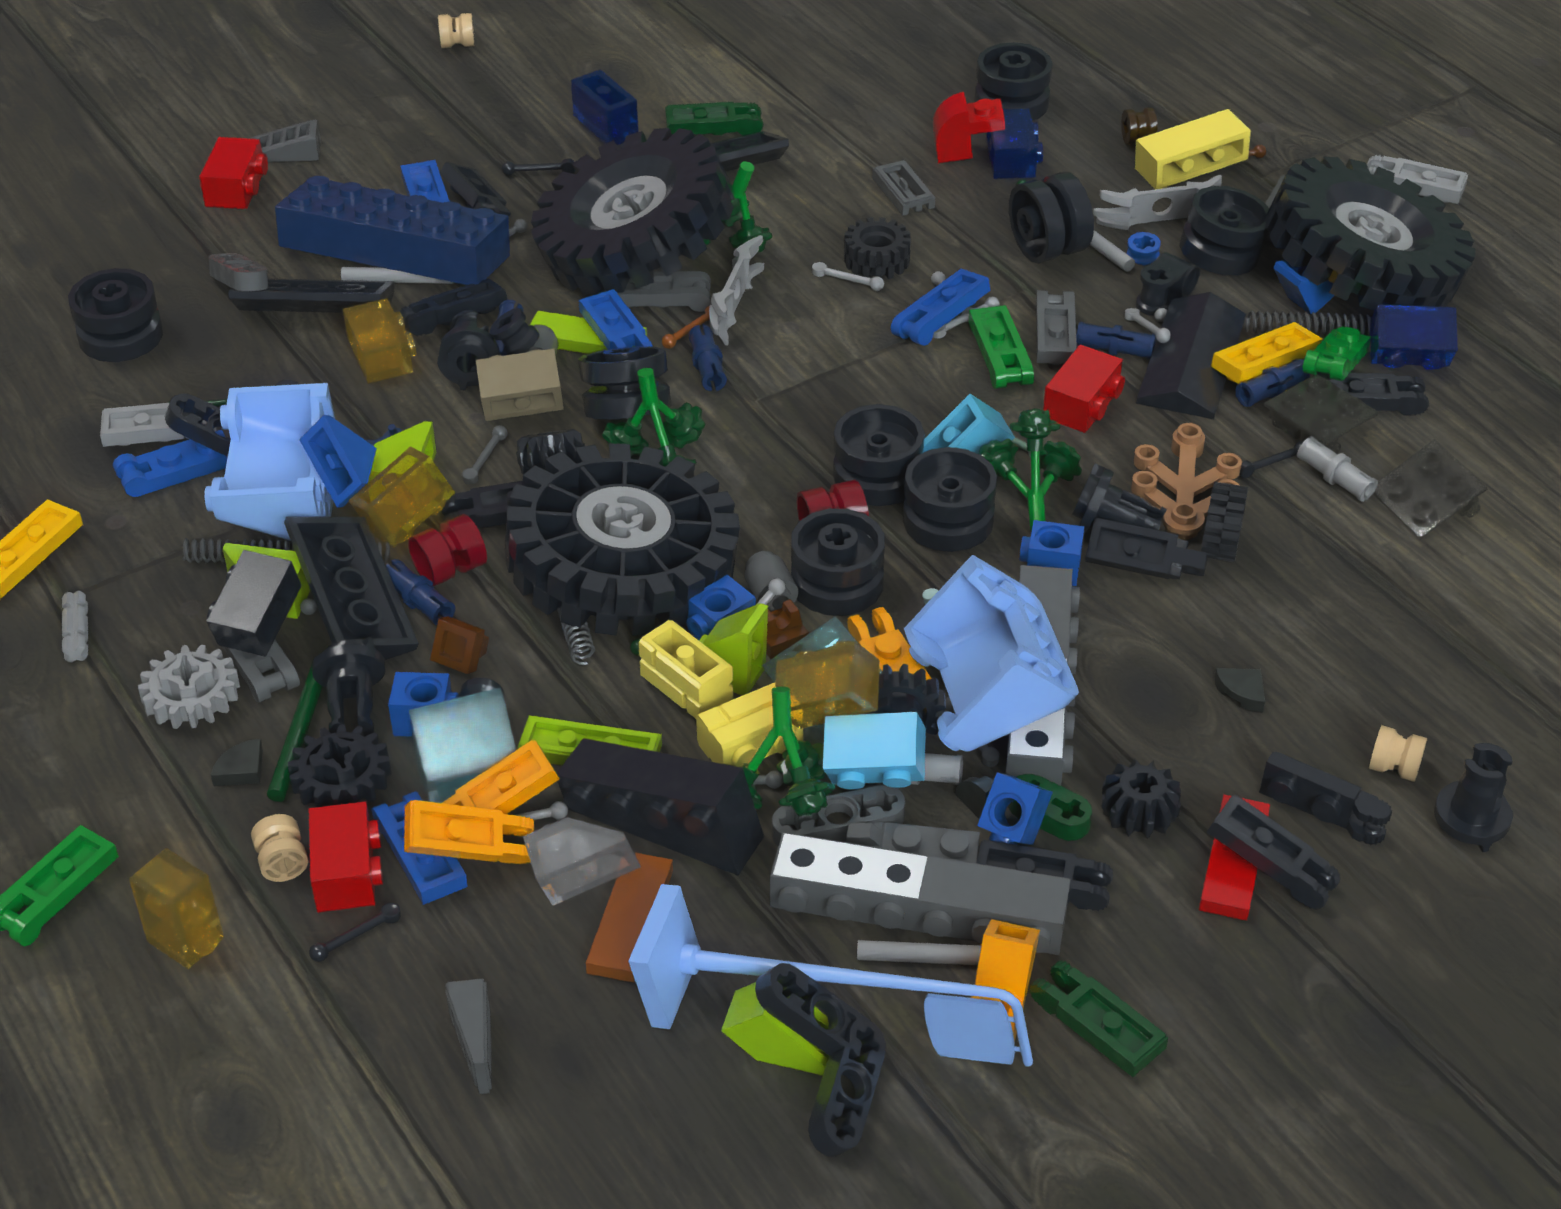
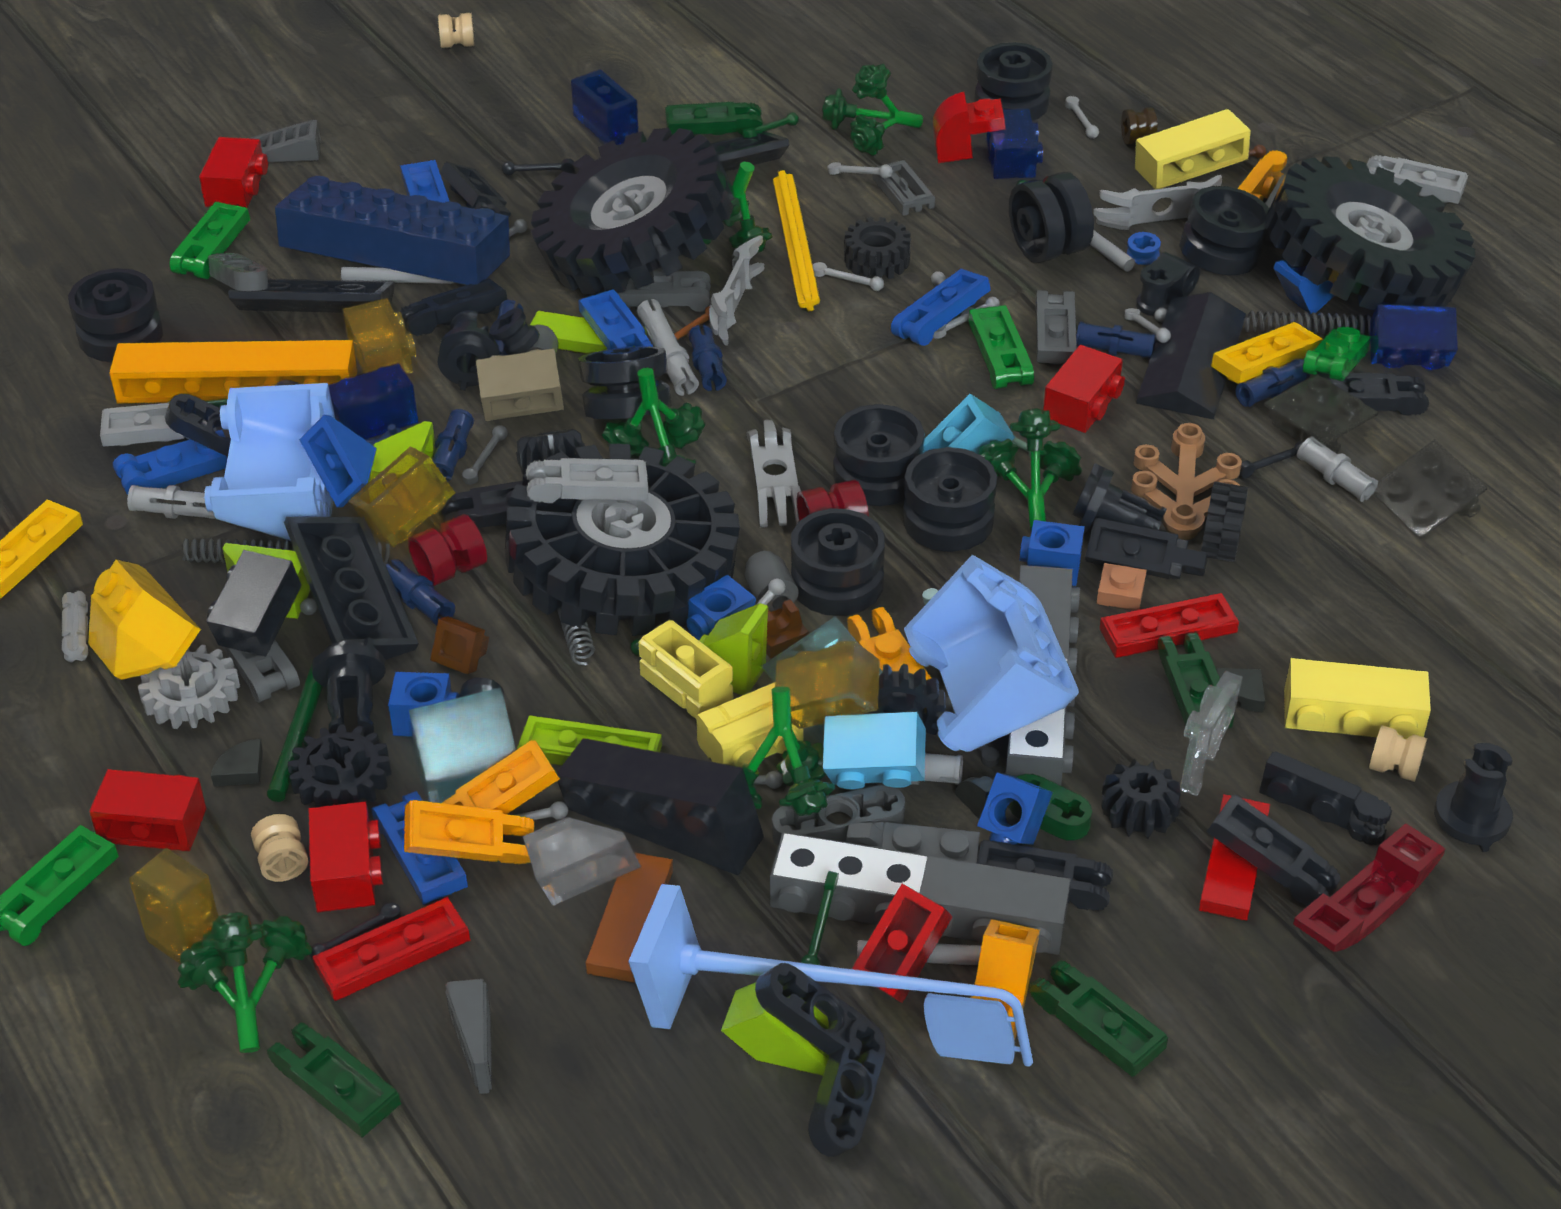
none -> yellow wedge [88,560,201,680]
none -> red brick [89,769,207,851]
none -> light orange brick [109,340,357,403]
none -> light grey pin [127,485,216,519]
none -> green plate [170,202,250,279]
none -> dark green plant [177,912,313,1053]
none -> dark green hinge [267,1022,401,1138]
none -> red tile [312,897,470,1002]
none -> clear blue brick [328,363,418,440]
none -> dark blue pin [427,409,475,482]
none -> light grey hinge [526,458,648,503]
none -> light grey pin [637,299,699,396]
none -> dark green hinge [742,112,799,138]
none -> light grey piece [746,419,801,528]
none -> yellow axle [773,170,820,311]
none -> dark green hinge [801,871,839,965]
none -> dark green plant [822,64,923,156]
none -> light grey hinge [827,162,893,179]
none -> red brick [852,883,953,1003]
none -> light grey hinge [1065,96,1099,139]
none -> nougat plate [1097,563,1147,610]
none -> red tile [1099,593,1239,658]
none -> dark green hinge [1158,633,1234,733]
none -> clear wing [1180,671,1243,796]
none -> light orange hinge [1238,150,1288,201]
none -> light yellow brick [1284,658,1431,739]
none -> dark red slope [1293,823,1446,952]

